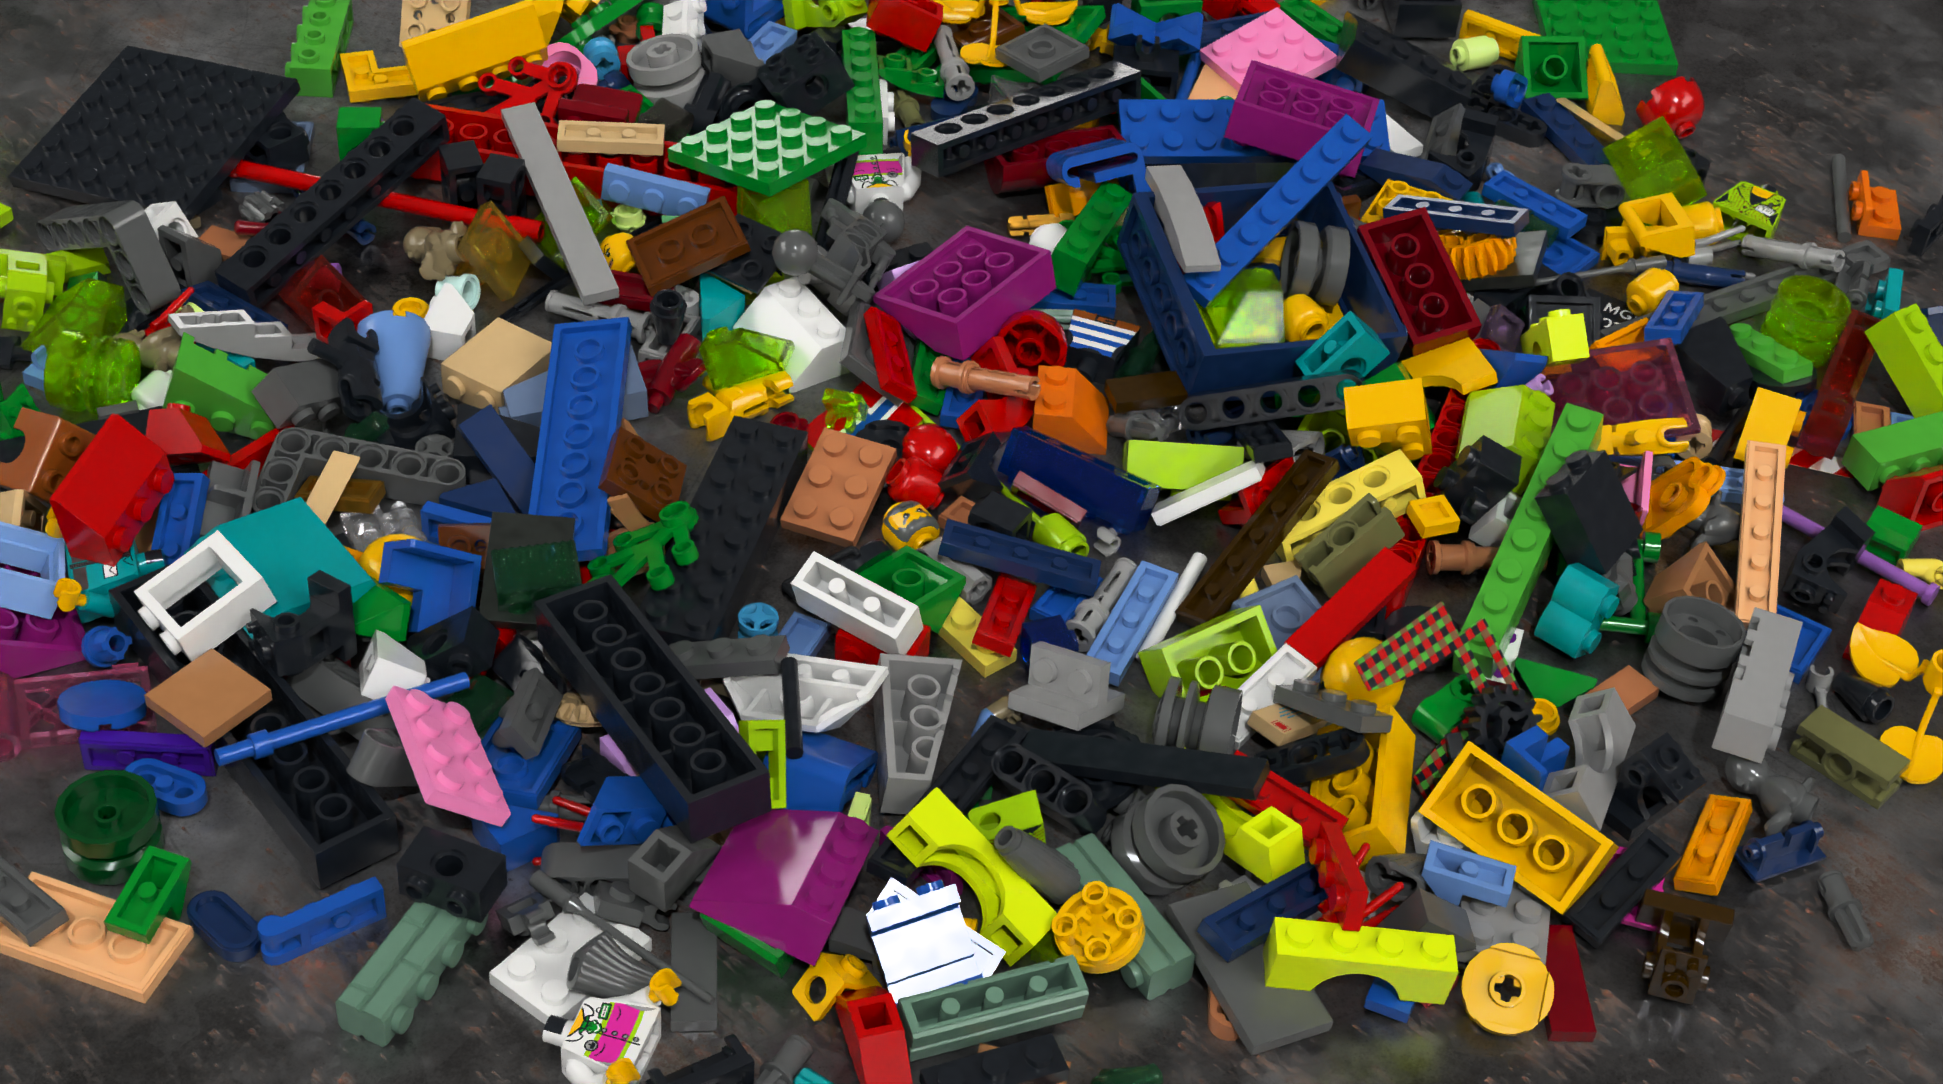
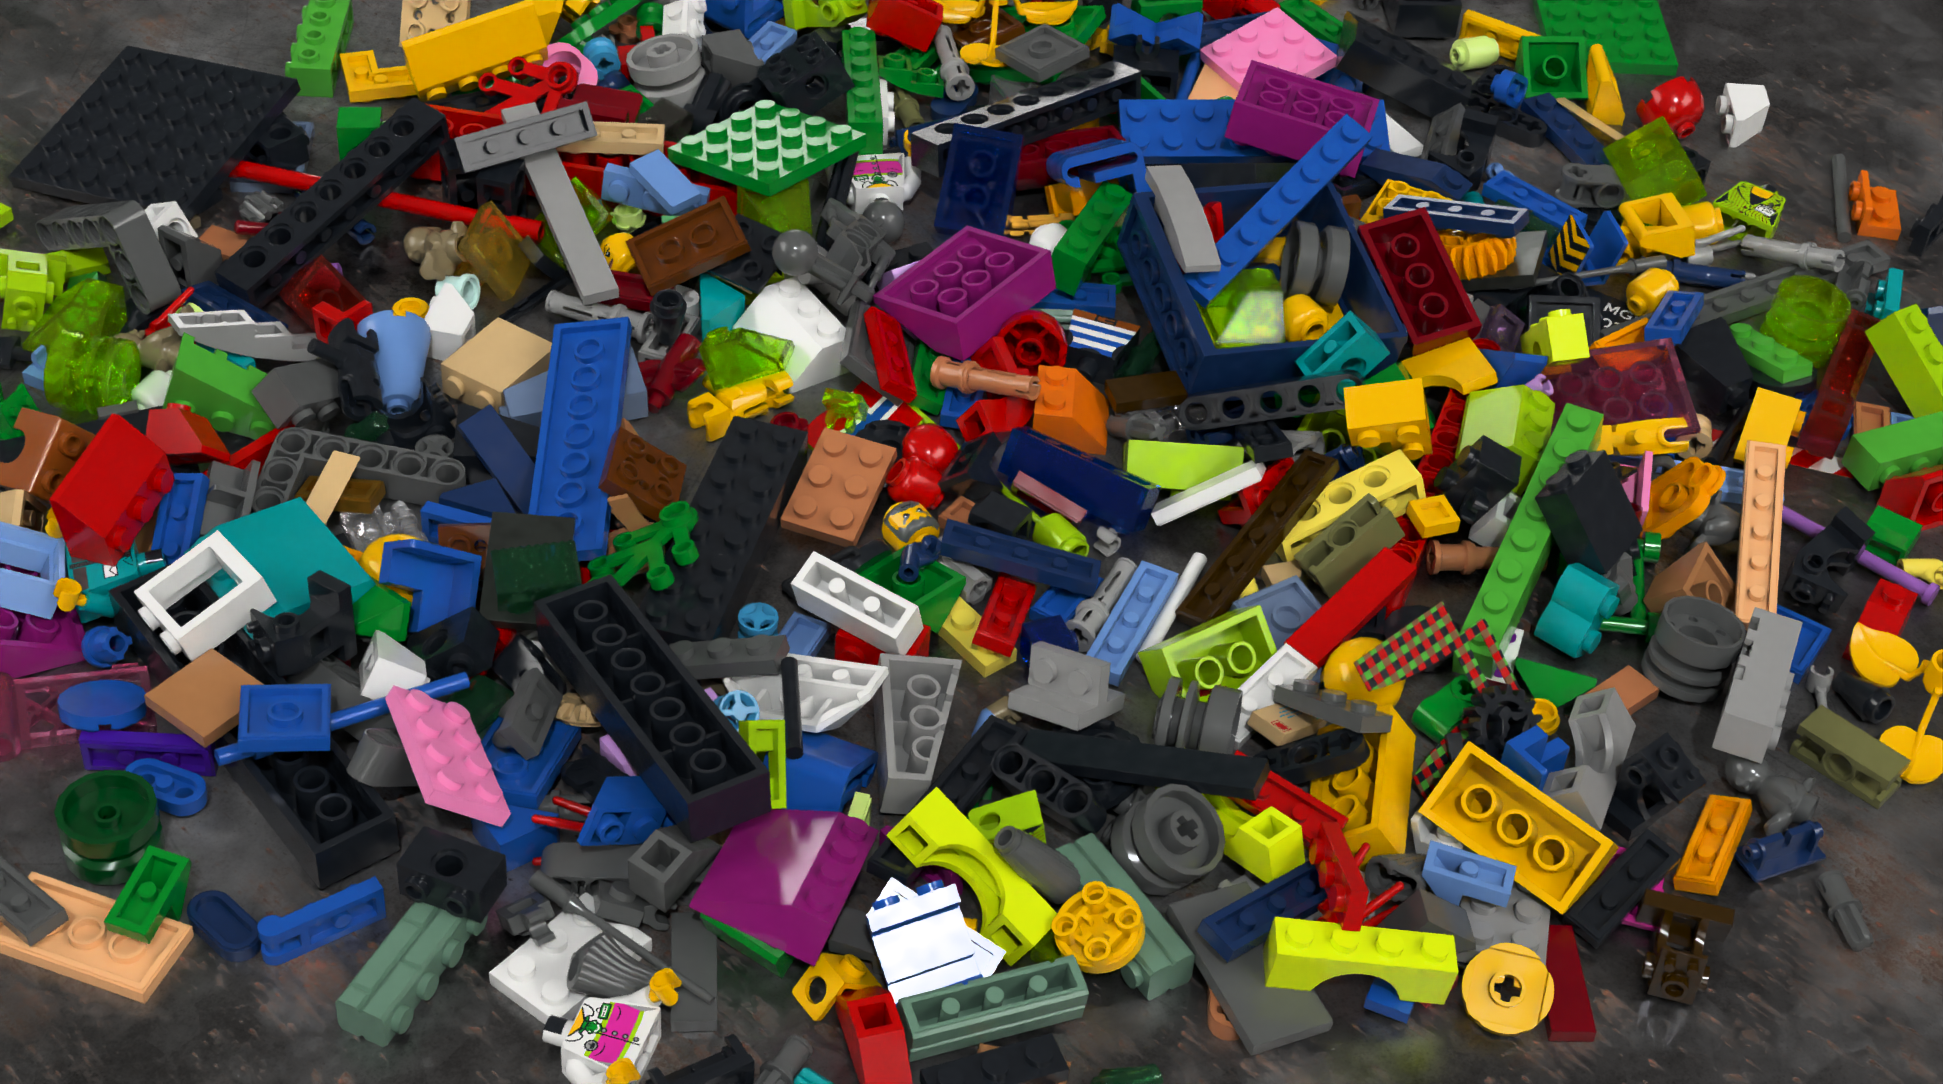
none -> blue tile [238,684,331,753]
none -> fence [443,101,597,174]
none -> medium blue tile [629,149,701,216]
none -> dark azure wheel [713,690,760,733]
none -> dark blue arm [898,535,942,582]
none -> clear blue slope [934,123,1024,238]
none -> piece [1547,211,1628,286]
none -> white slope [1715,83,1770,148]

